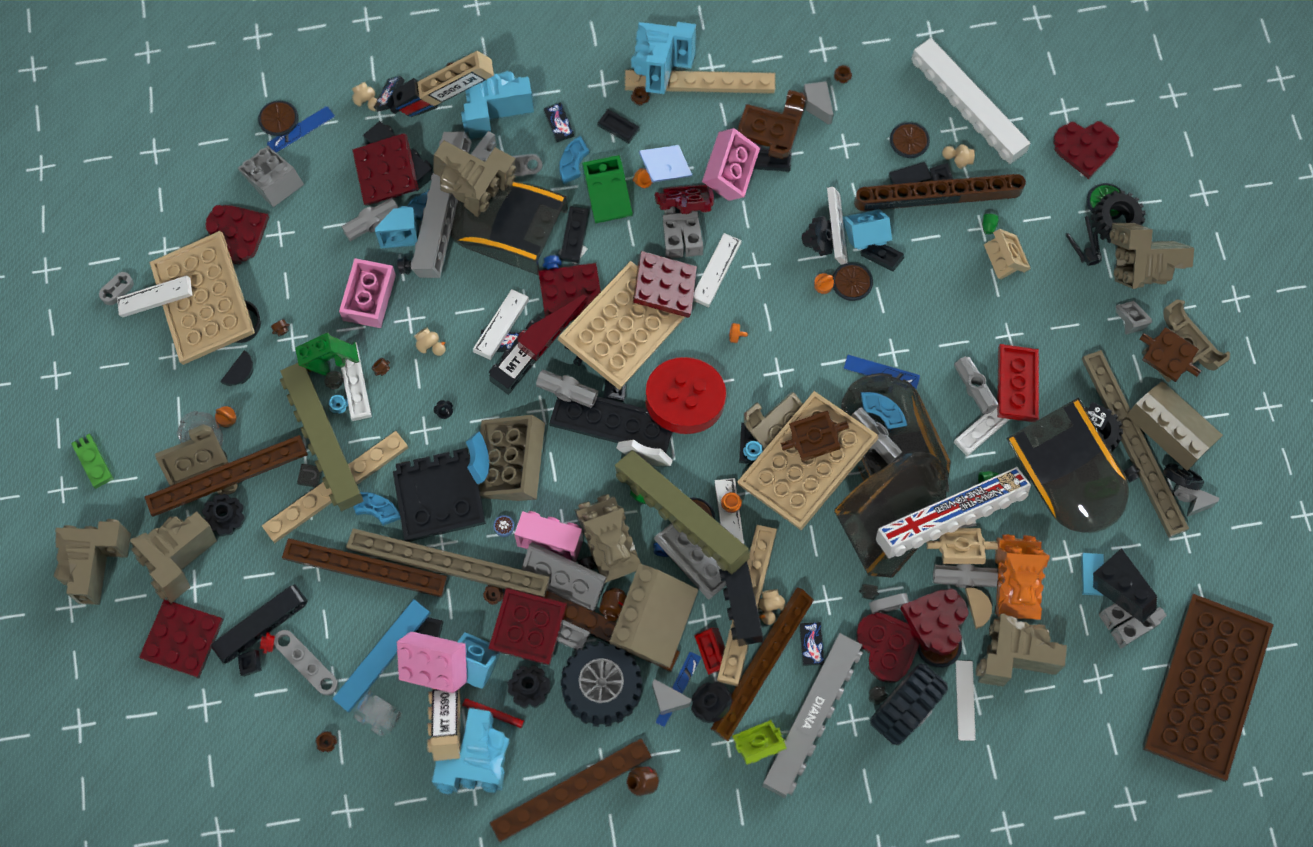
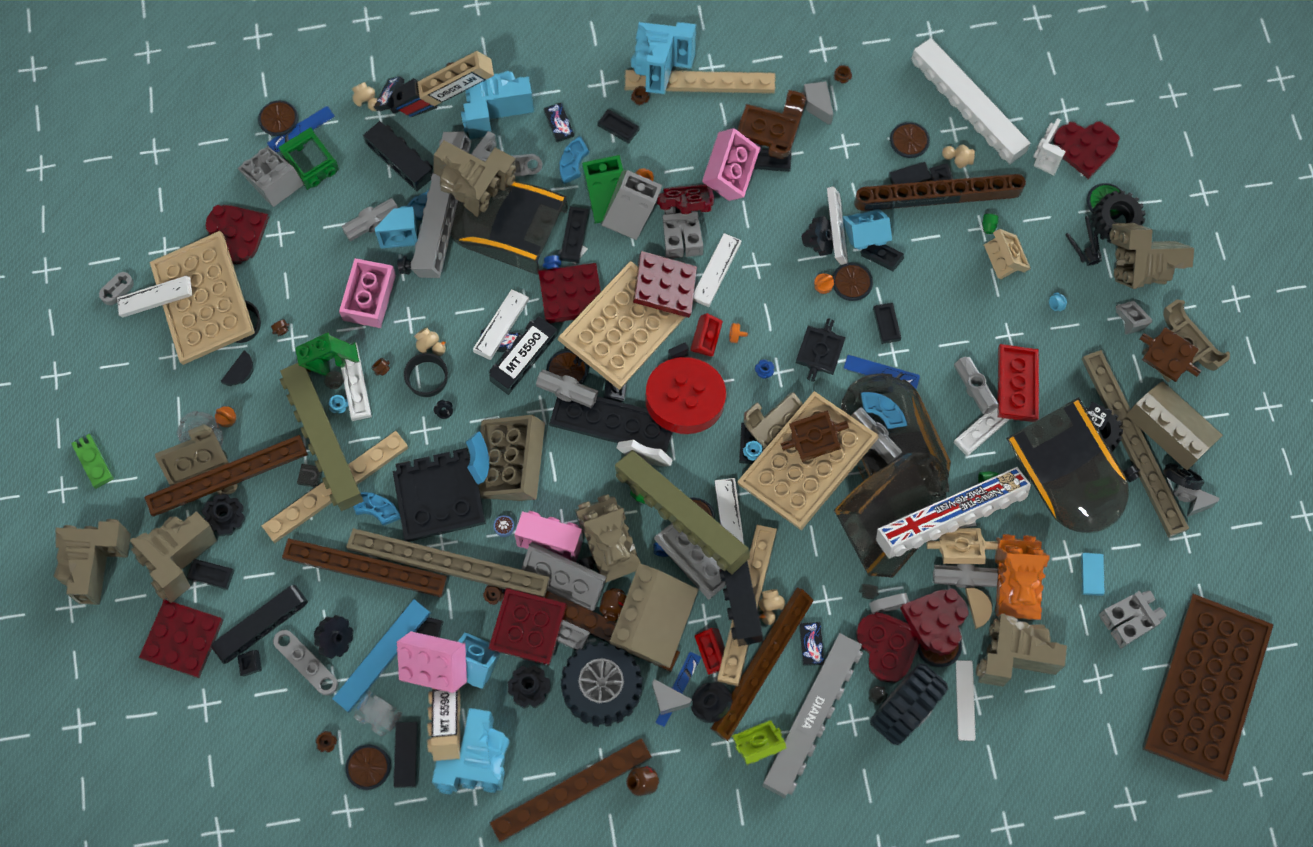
red plate [260,633,275,654] -> none
dark red plate [352,133,419,206] -> none
red bar [462,698,525,729] -> none
dark red slope [517,294,587,362] -> none
light blue piece [639,145,692,182] -> none
orange plate [721,492,742,513] -> none
black wedge [1093,548,1157,623] -> none
none -> black tile [187,559,234,590]
none -> green window [279,127,339,190]
none -> black plant [314,615,353,659]
none -> reddish brown wheel [345,745,391,790]
none -> black tile [394,722,418,788]
none -> black tyre [404,353,448,397]
none -> reddish brown wheel [546,350,588,384]
none -> light grey slope [601,170,662,240]
none -> black tile [668,342,689,360]
none -> red slope [690,313,723,357]
none -> blue plate [755,360,774,379]
none -> black plate [796,318,846,382]
none -> black tile [873,303,902,344]
none -> white bracket [1033,119,1066,176]
none -> medium azure plate [1049,292,1067,311]

